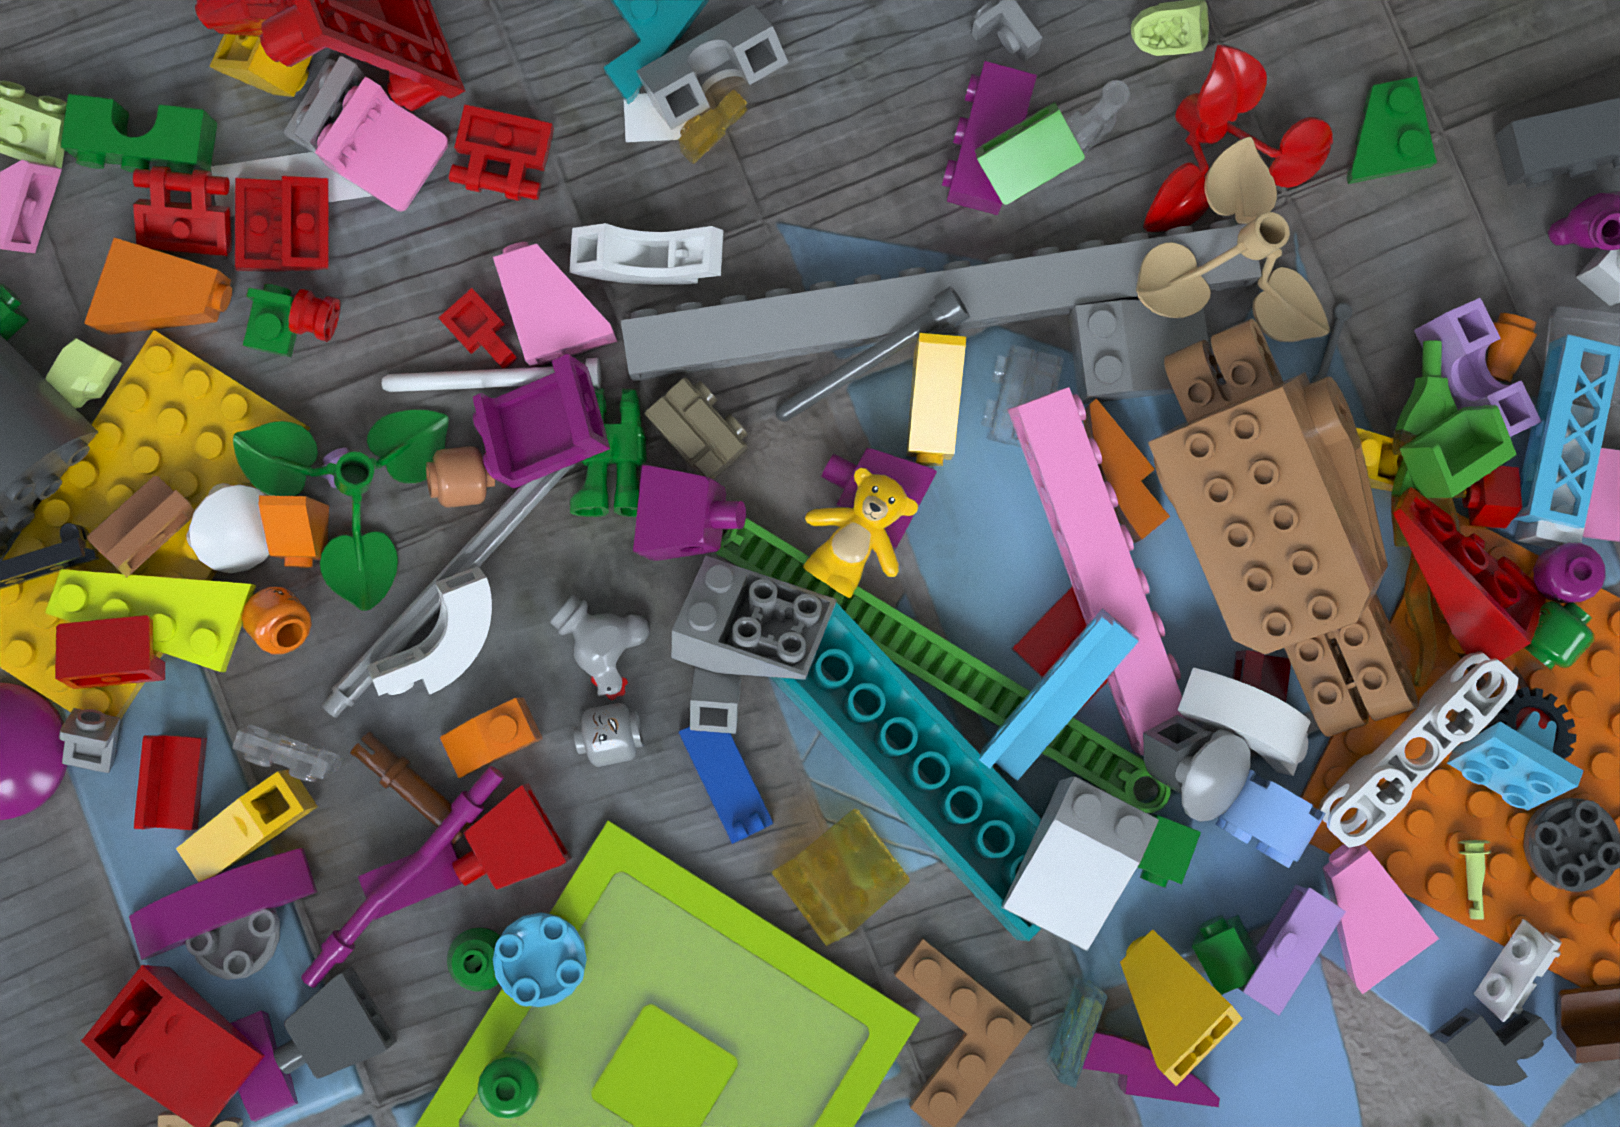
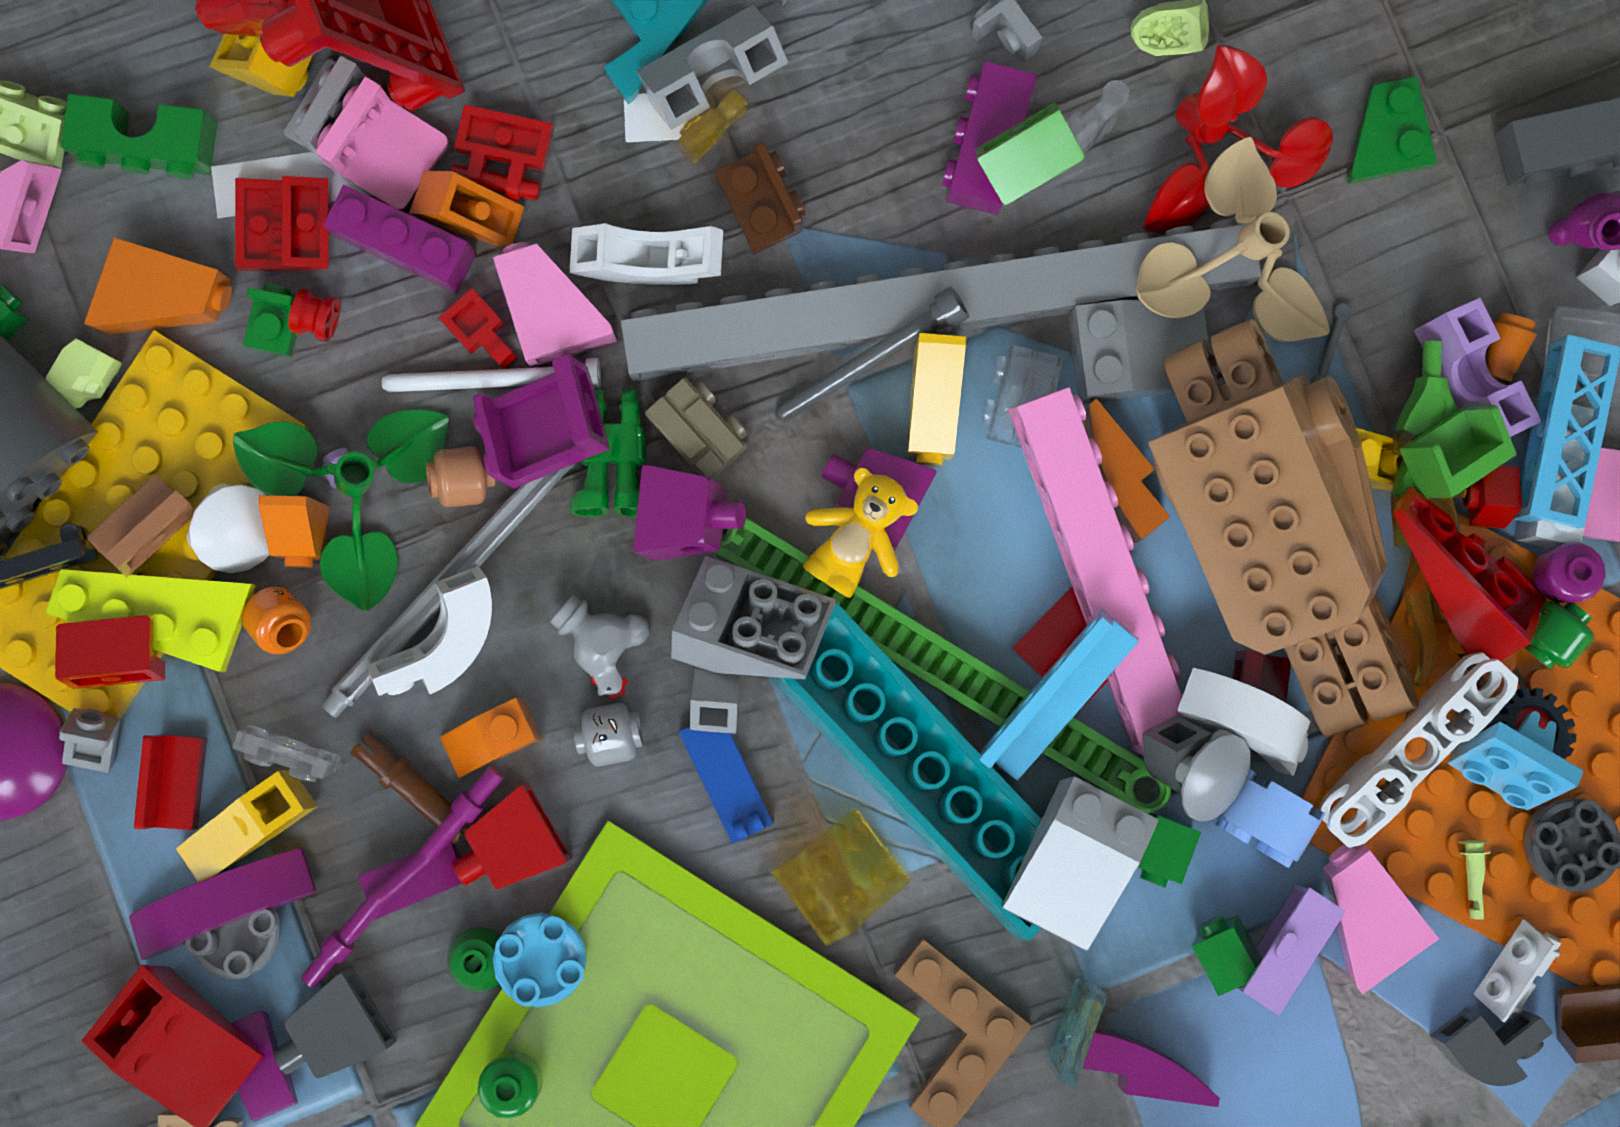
red plate [133,166,232,256] -> none
yellow slope [1120,929,1243,1086] -> none
none -> magenta brick [323,184,476,294]
none -> orange slope [410,171,525,248]
none -> reddish brown bracket [714,142,806,255]

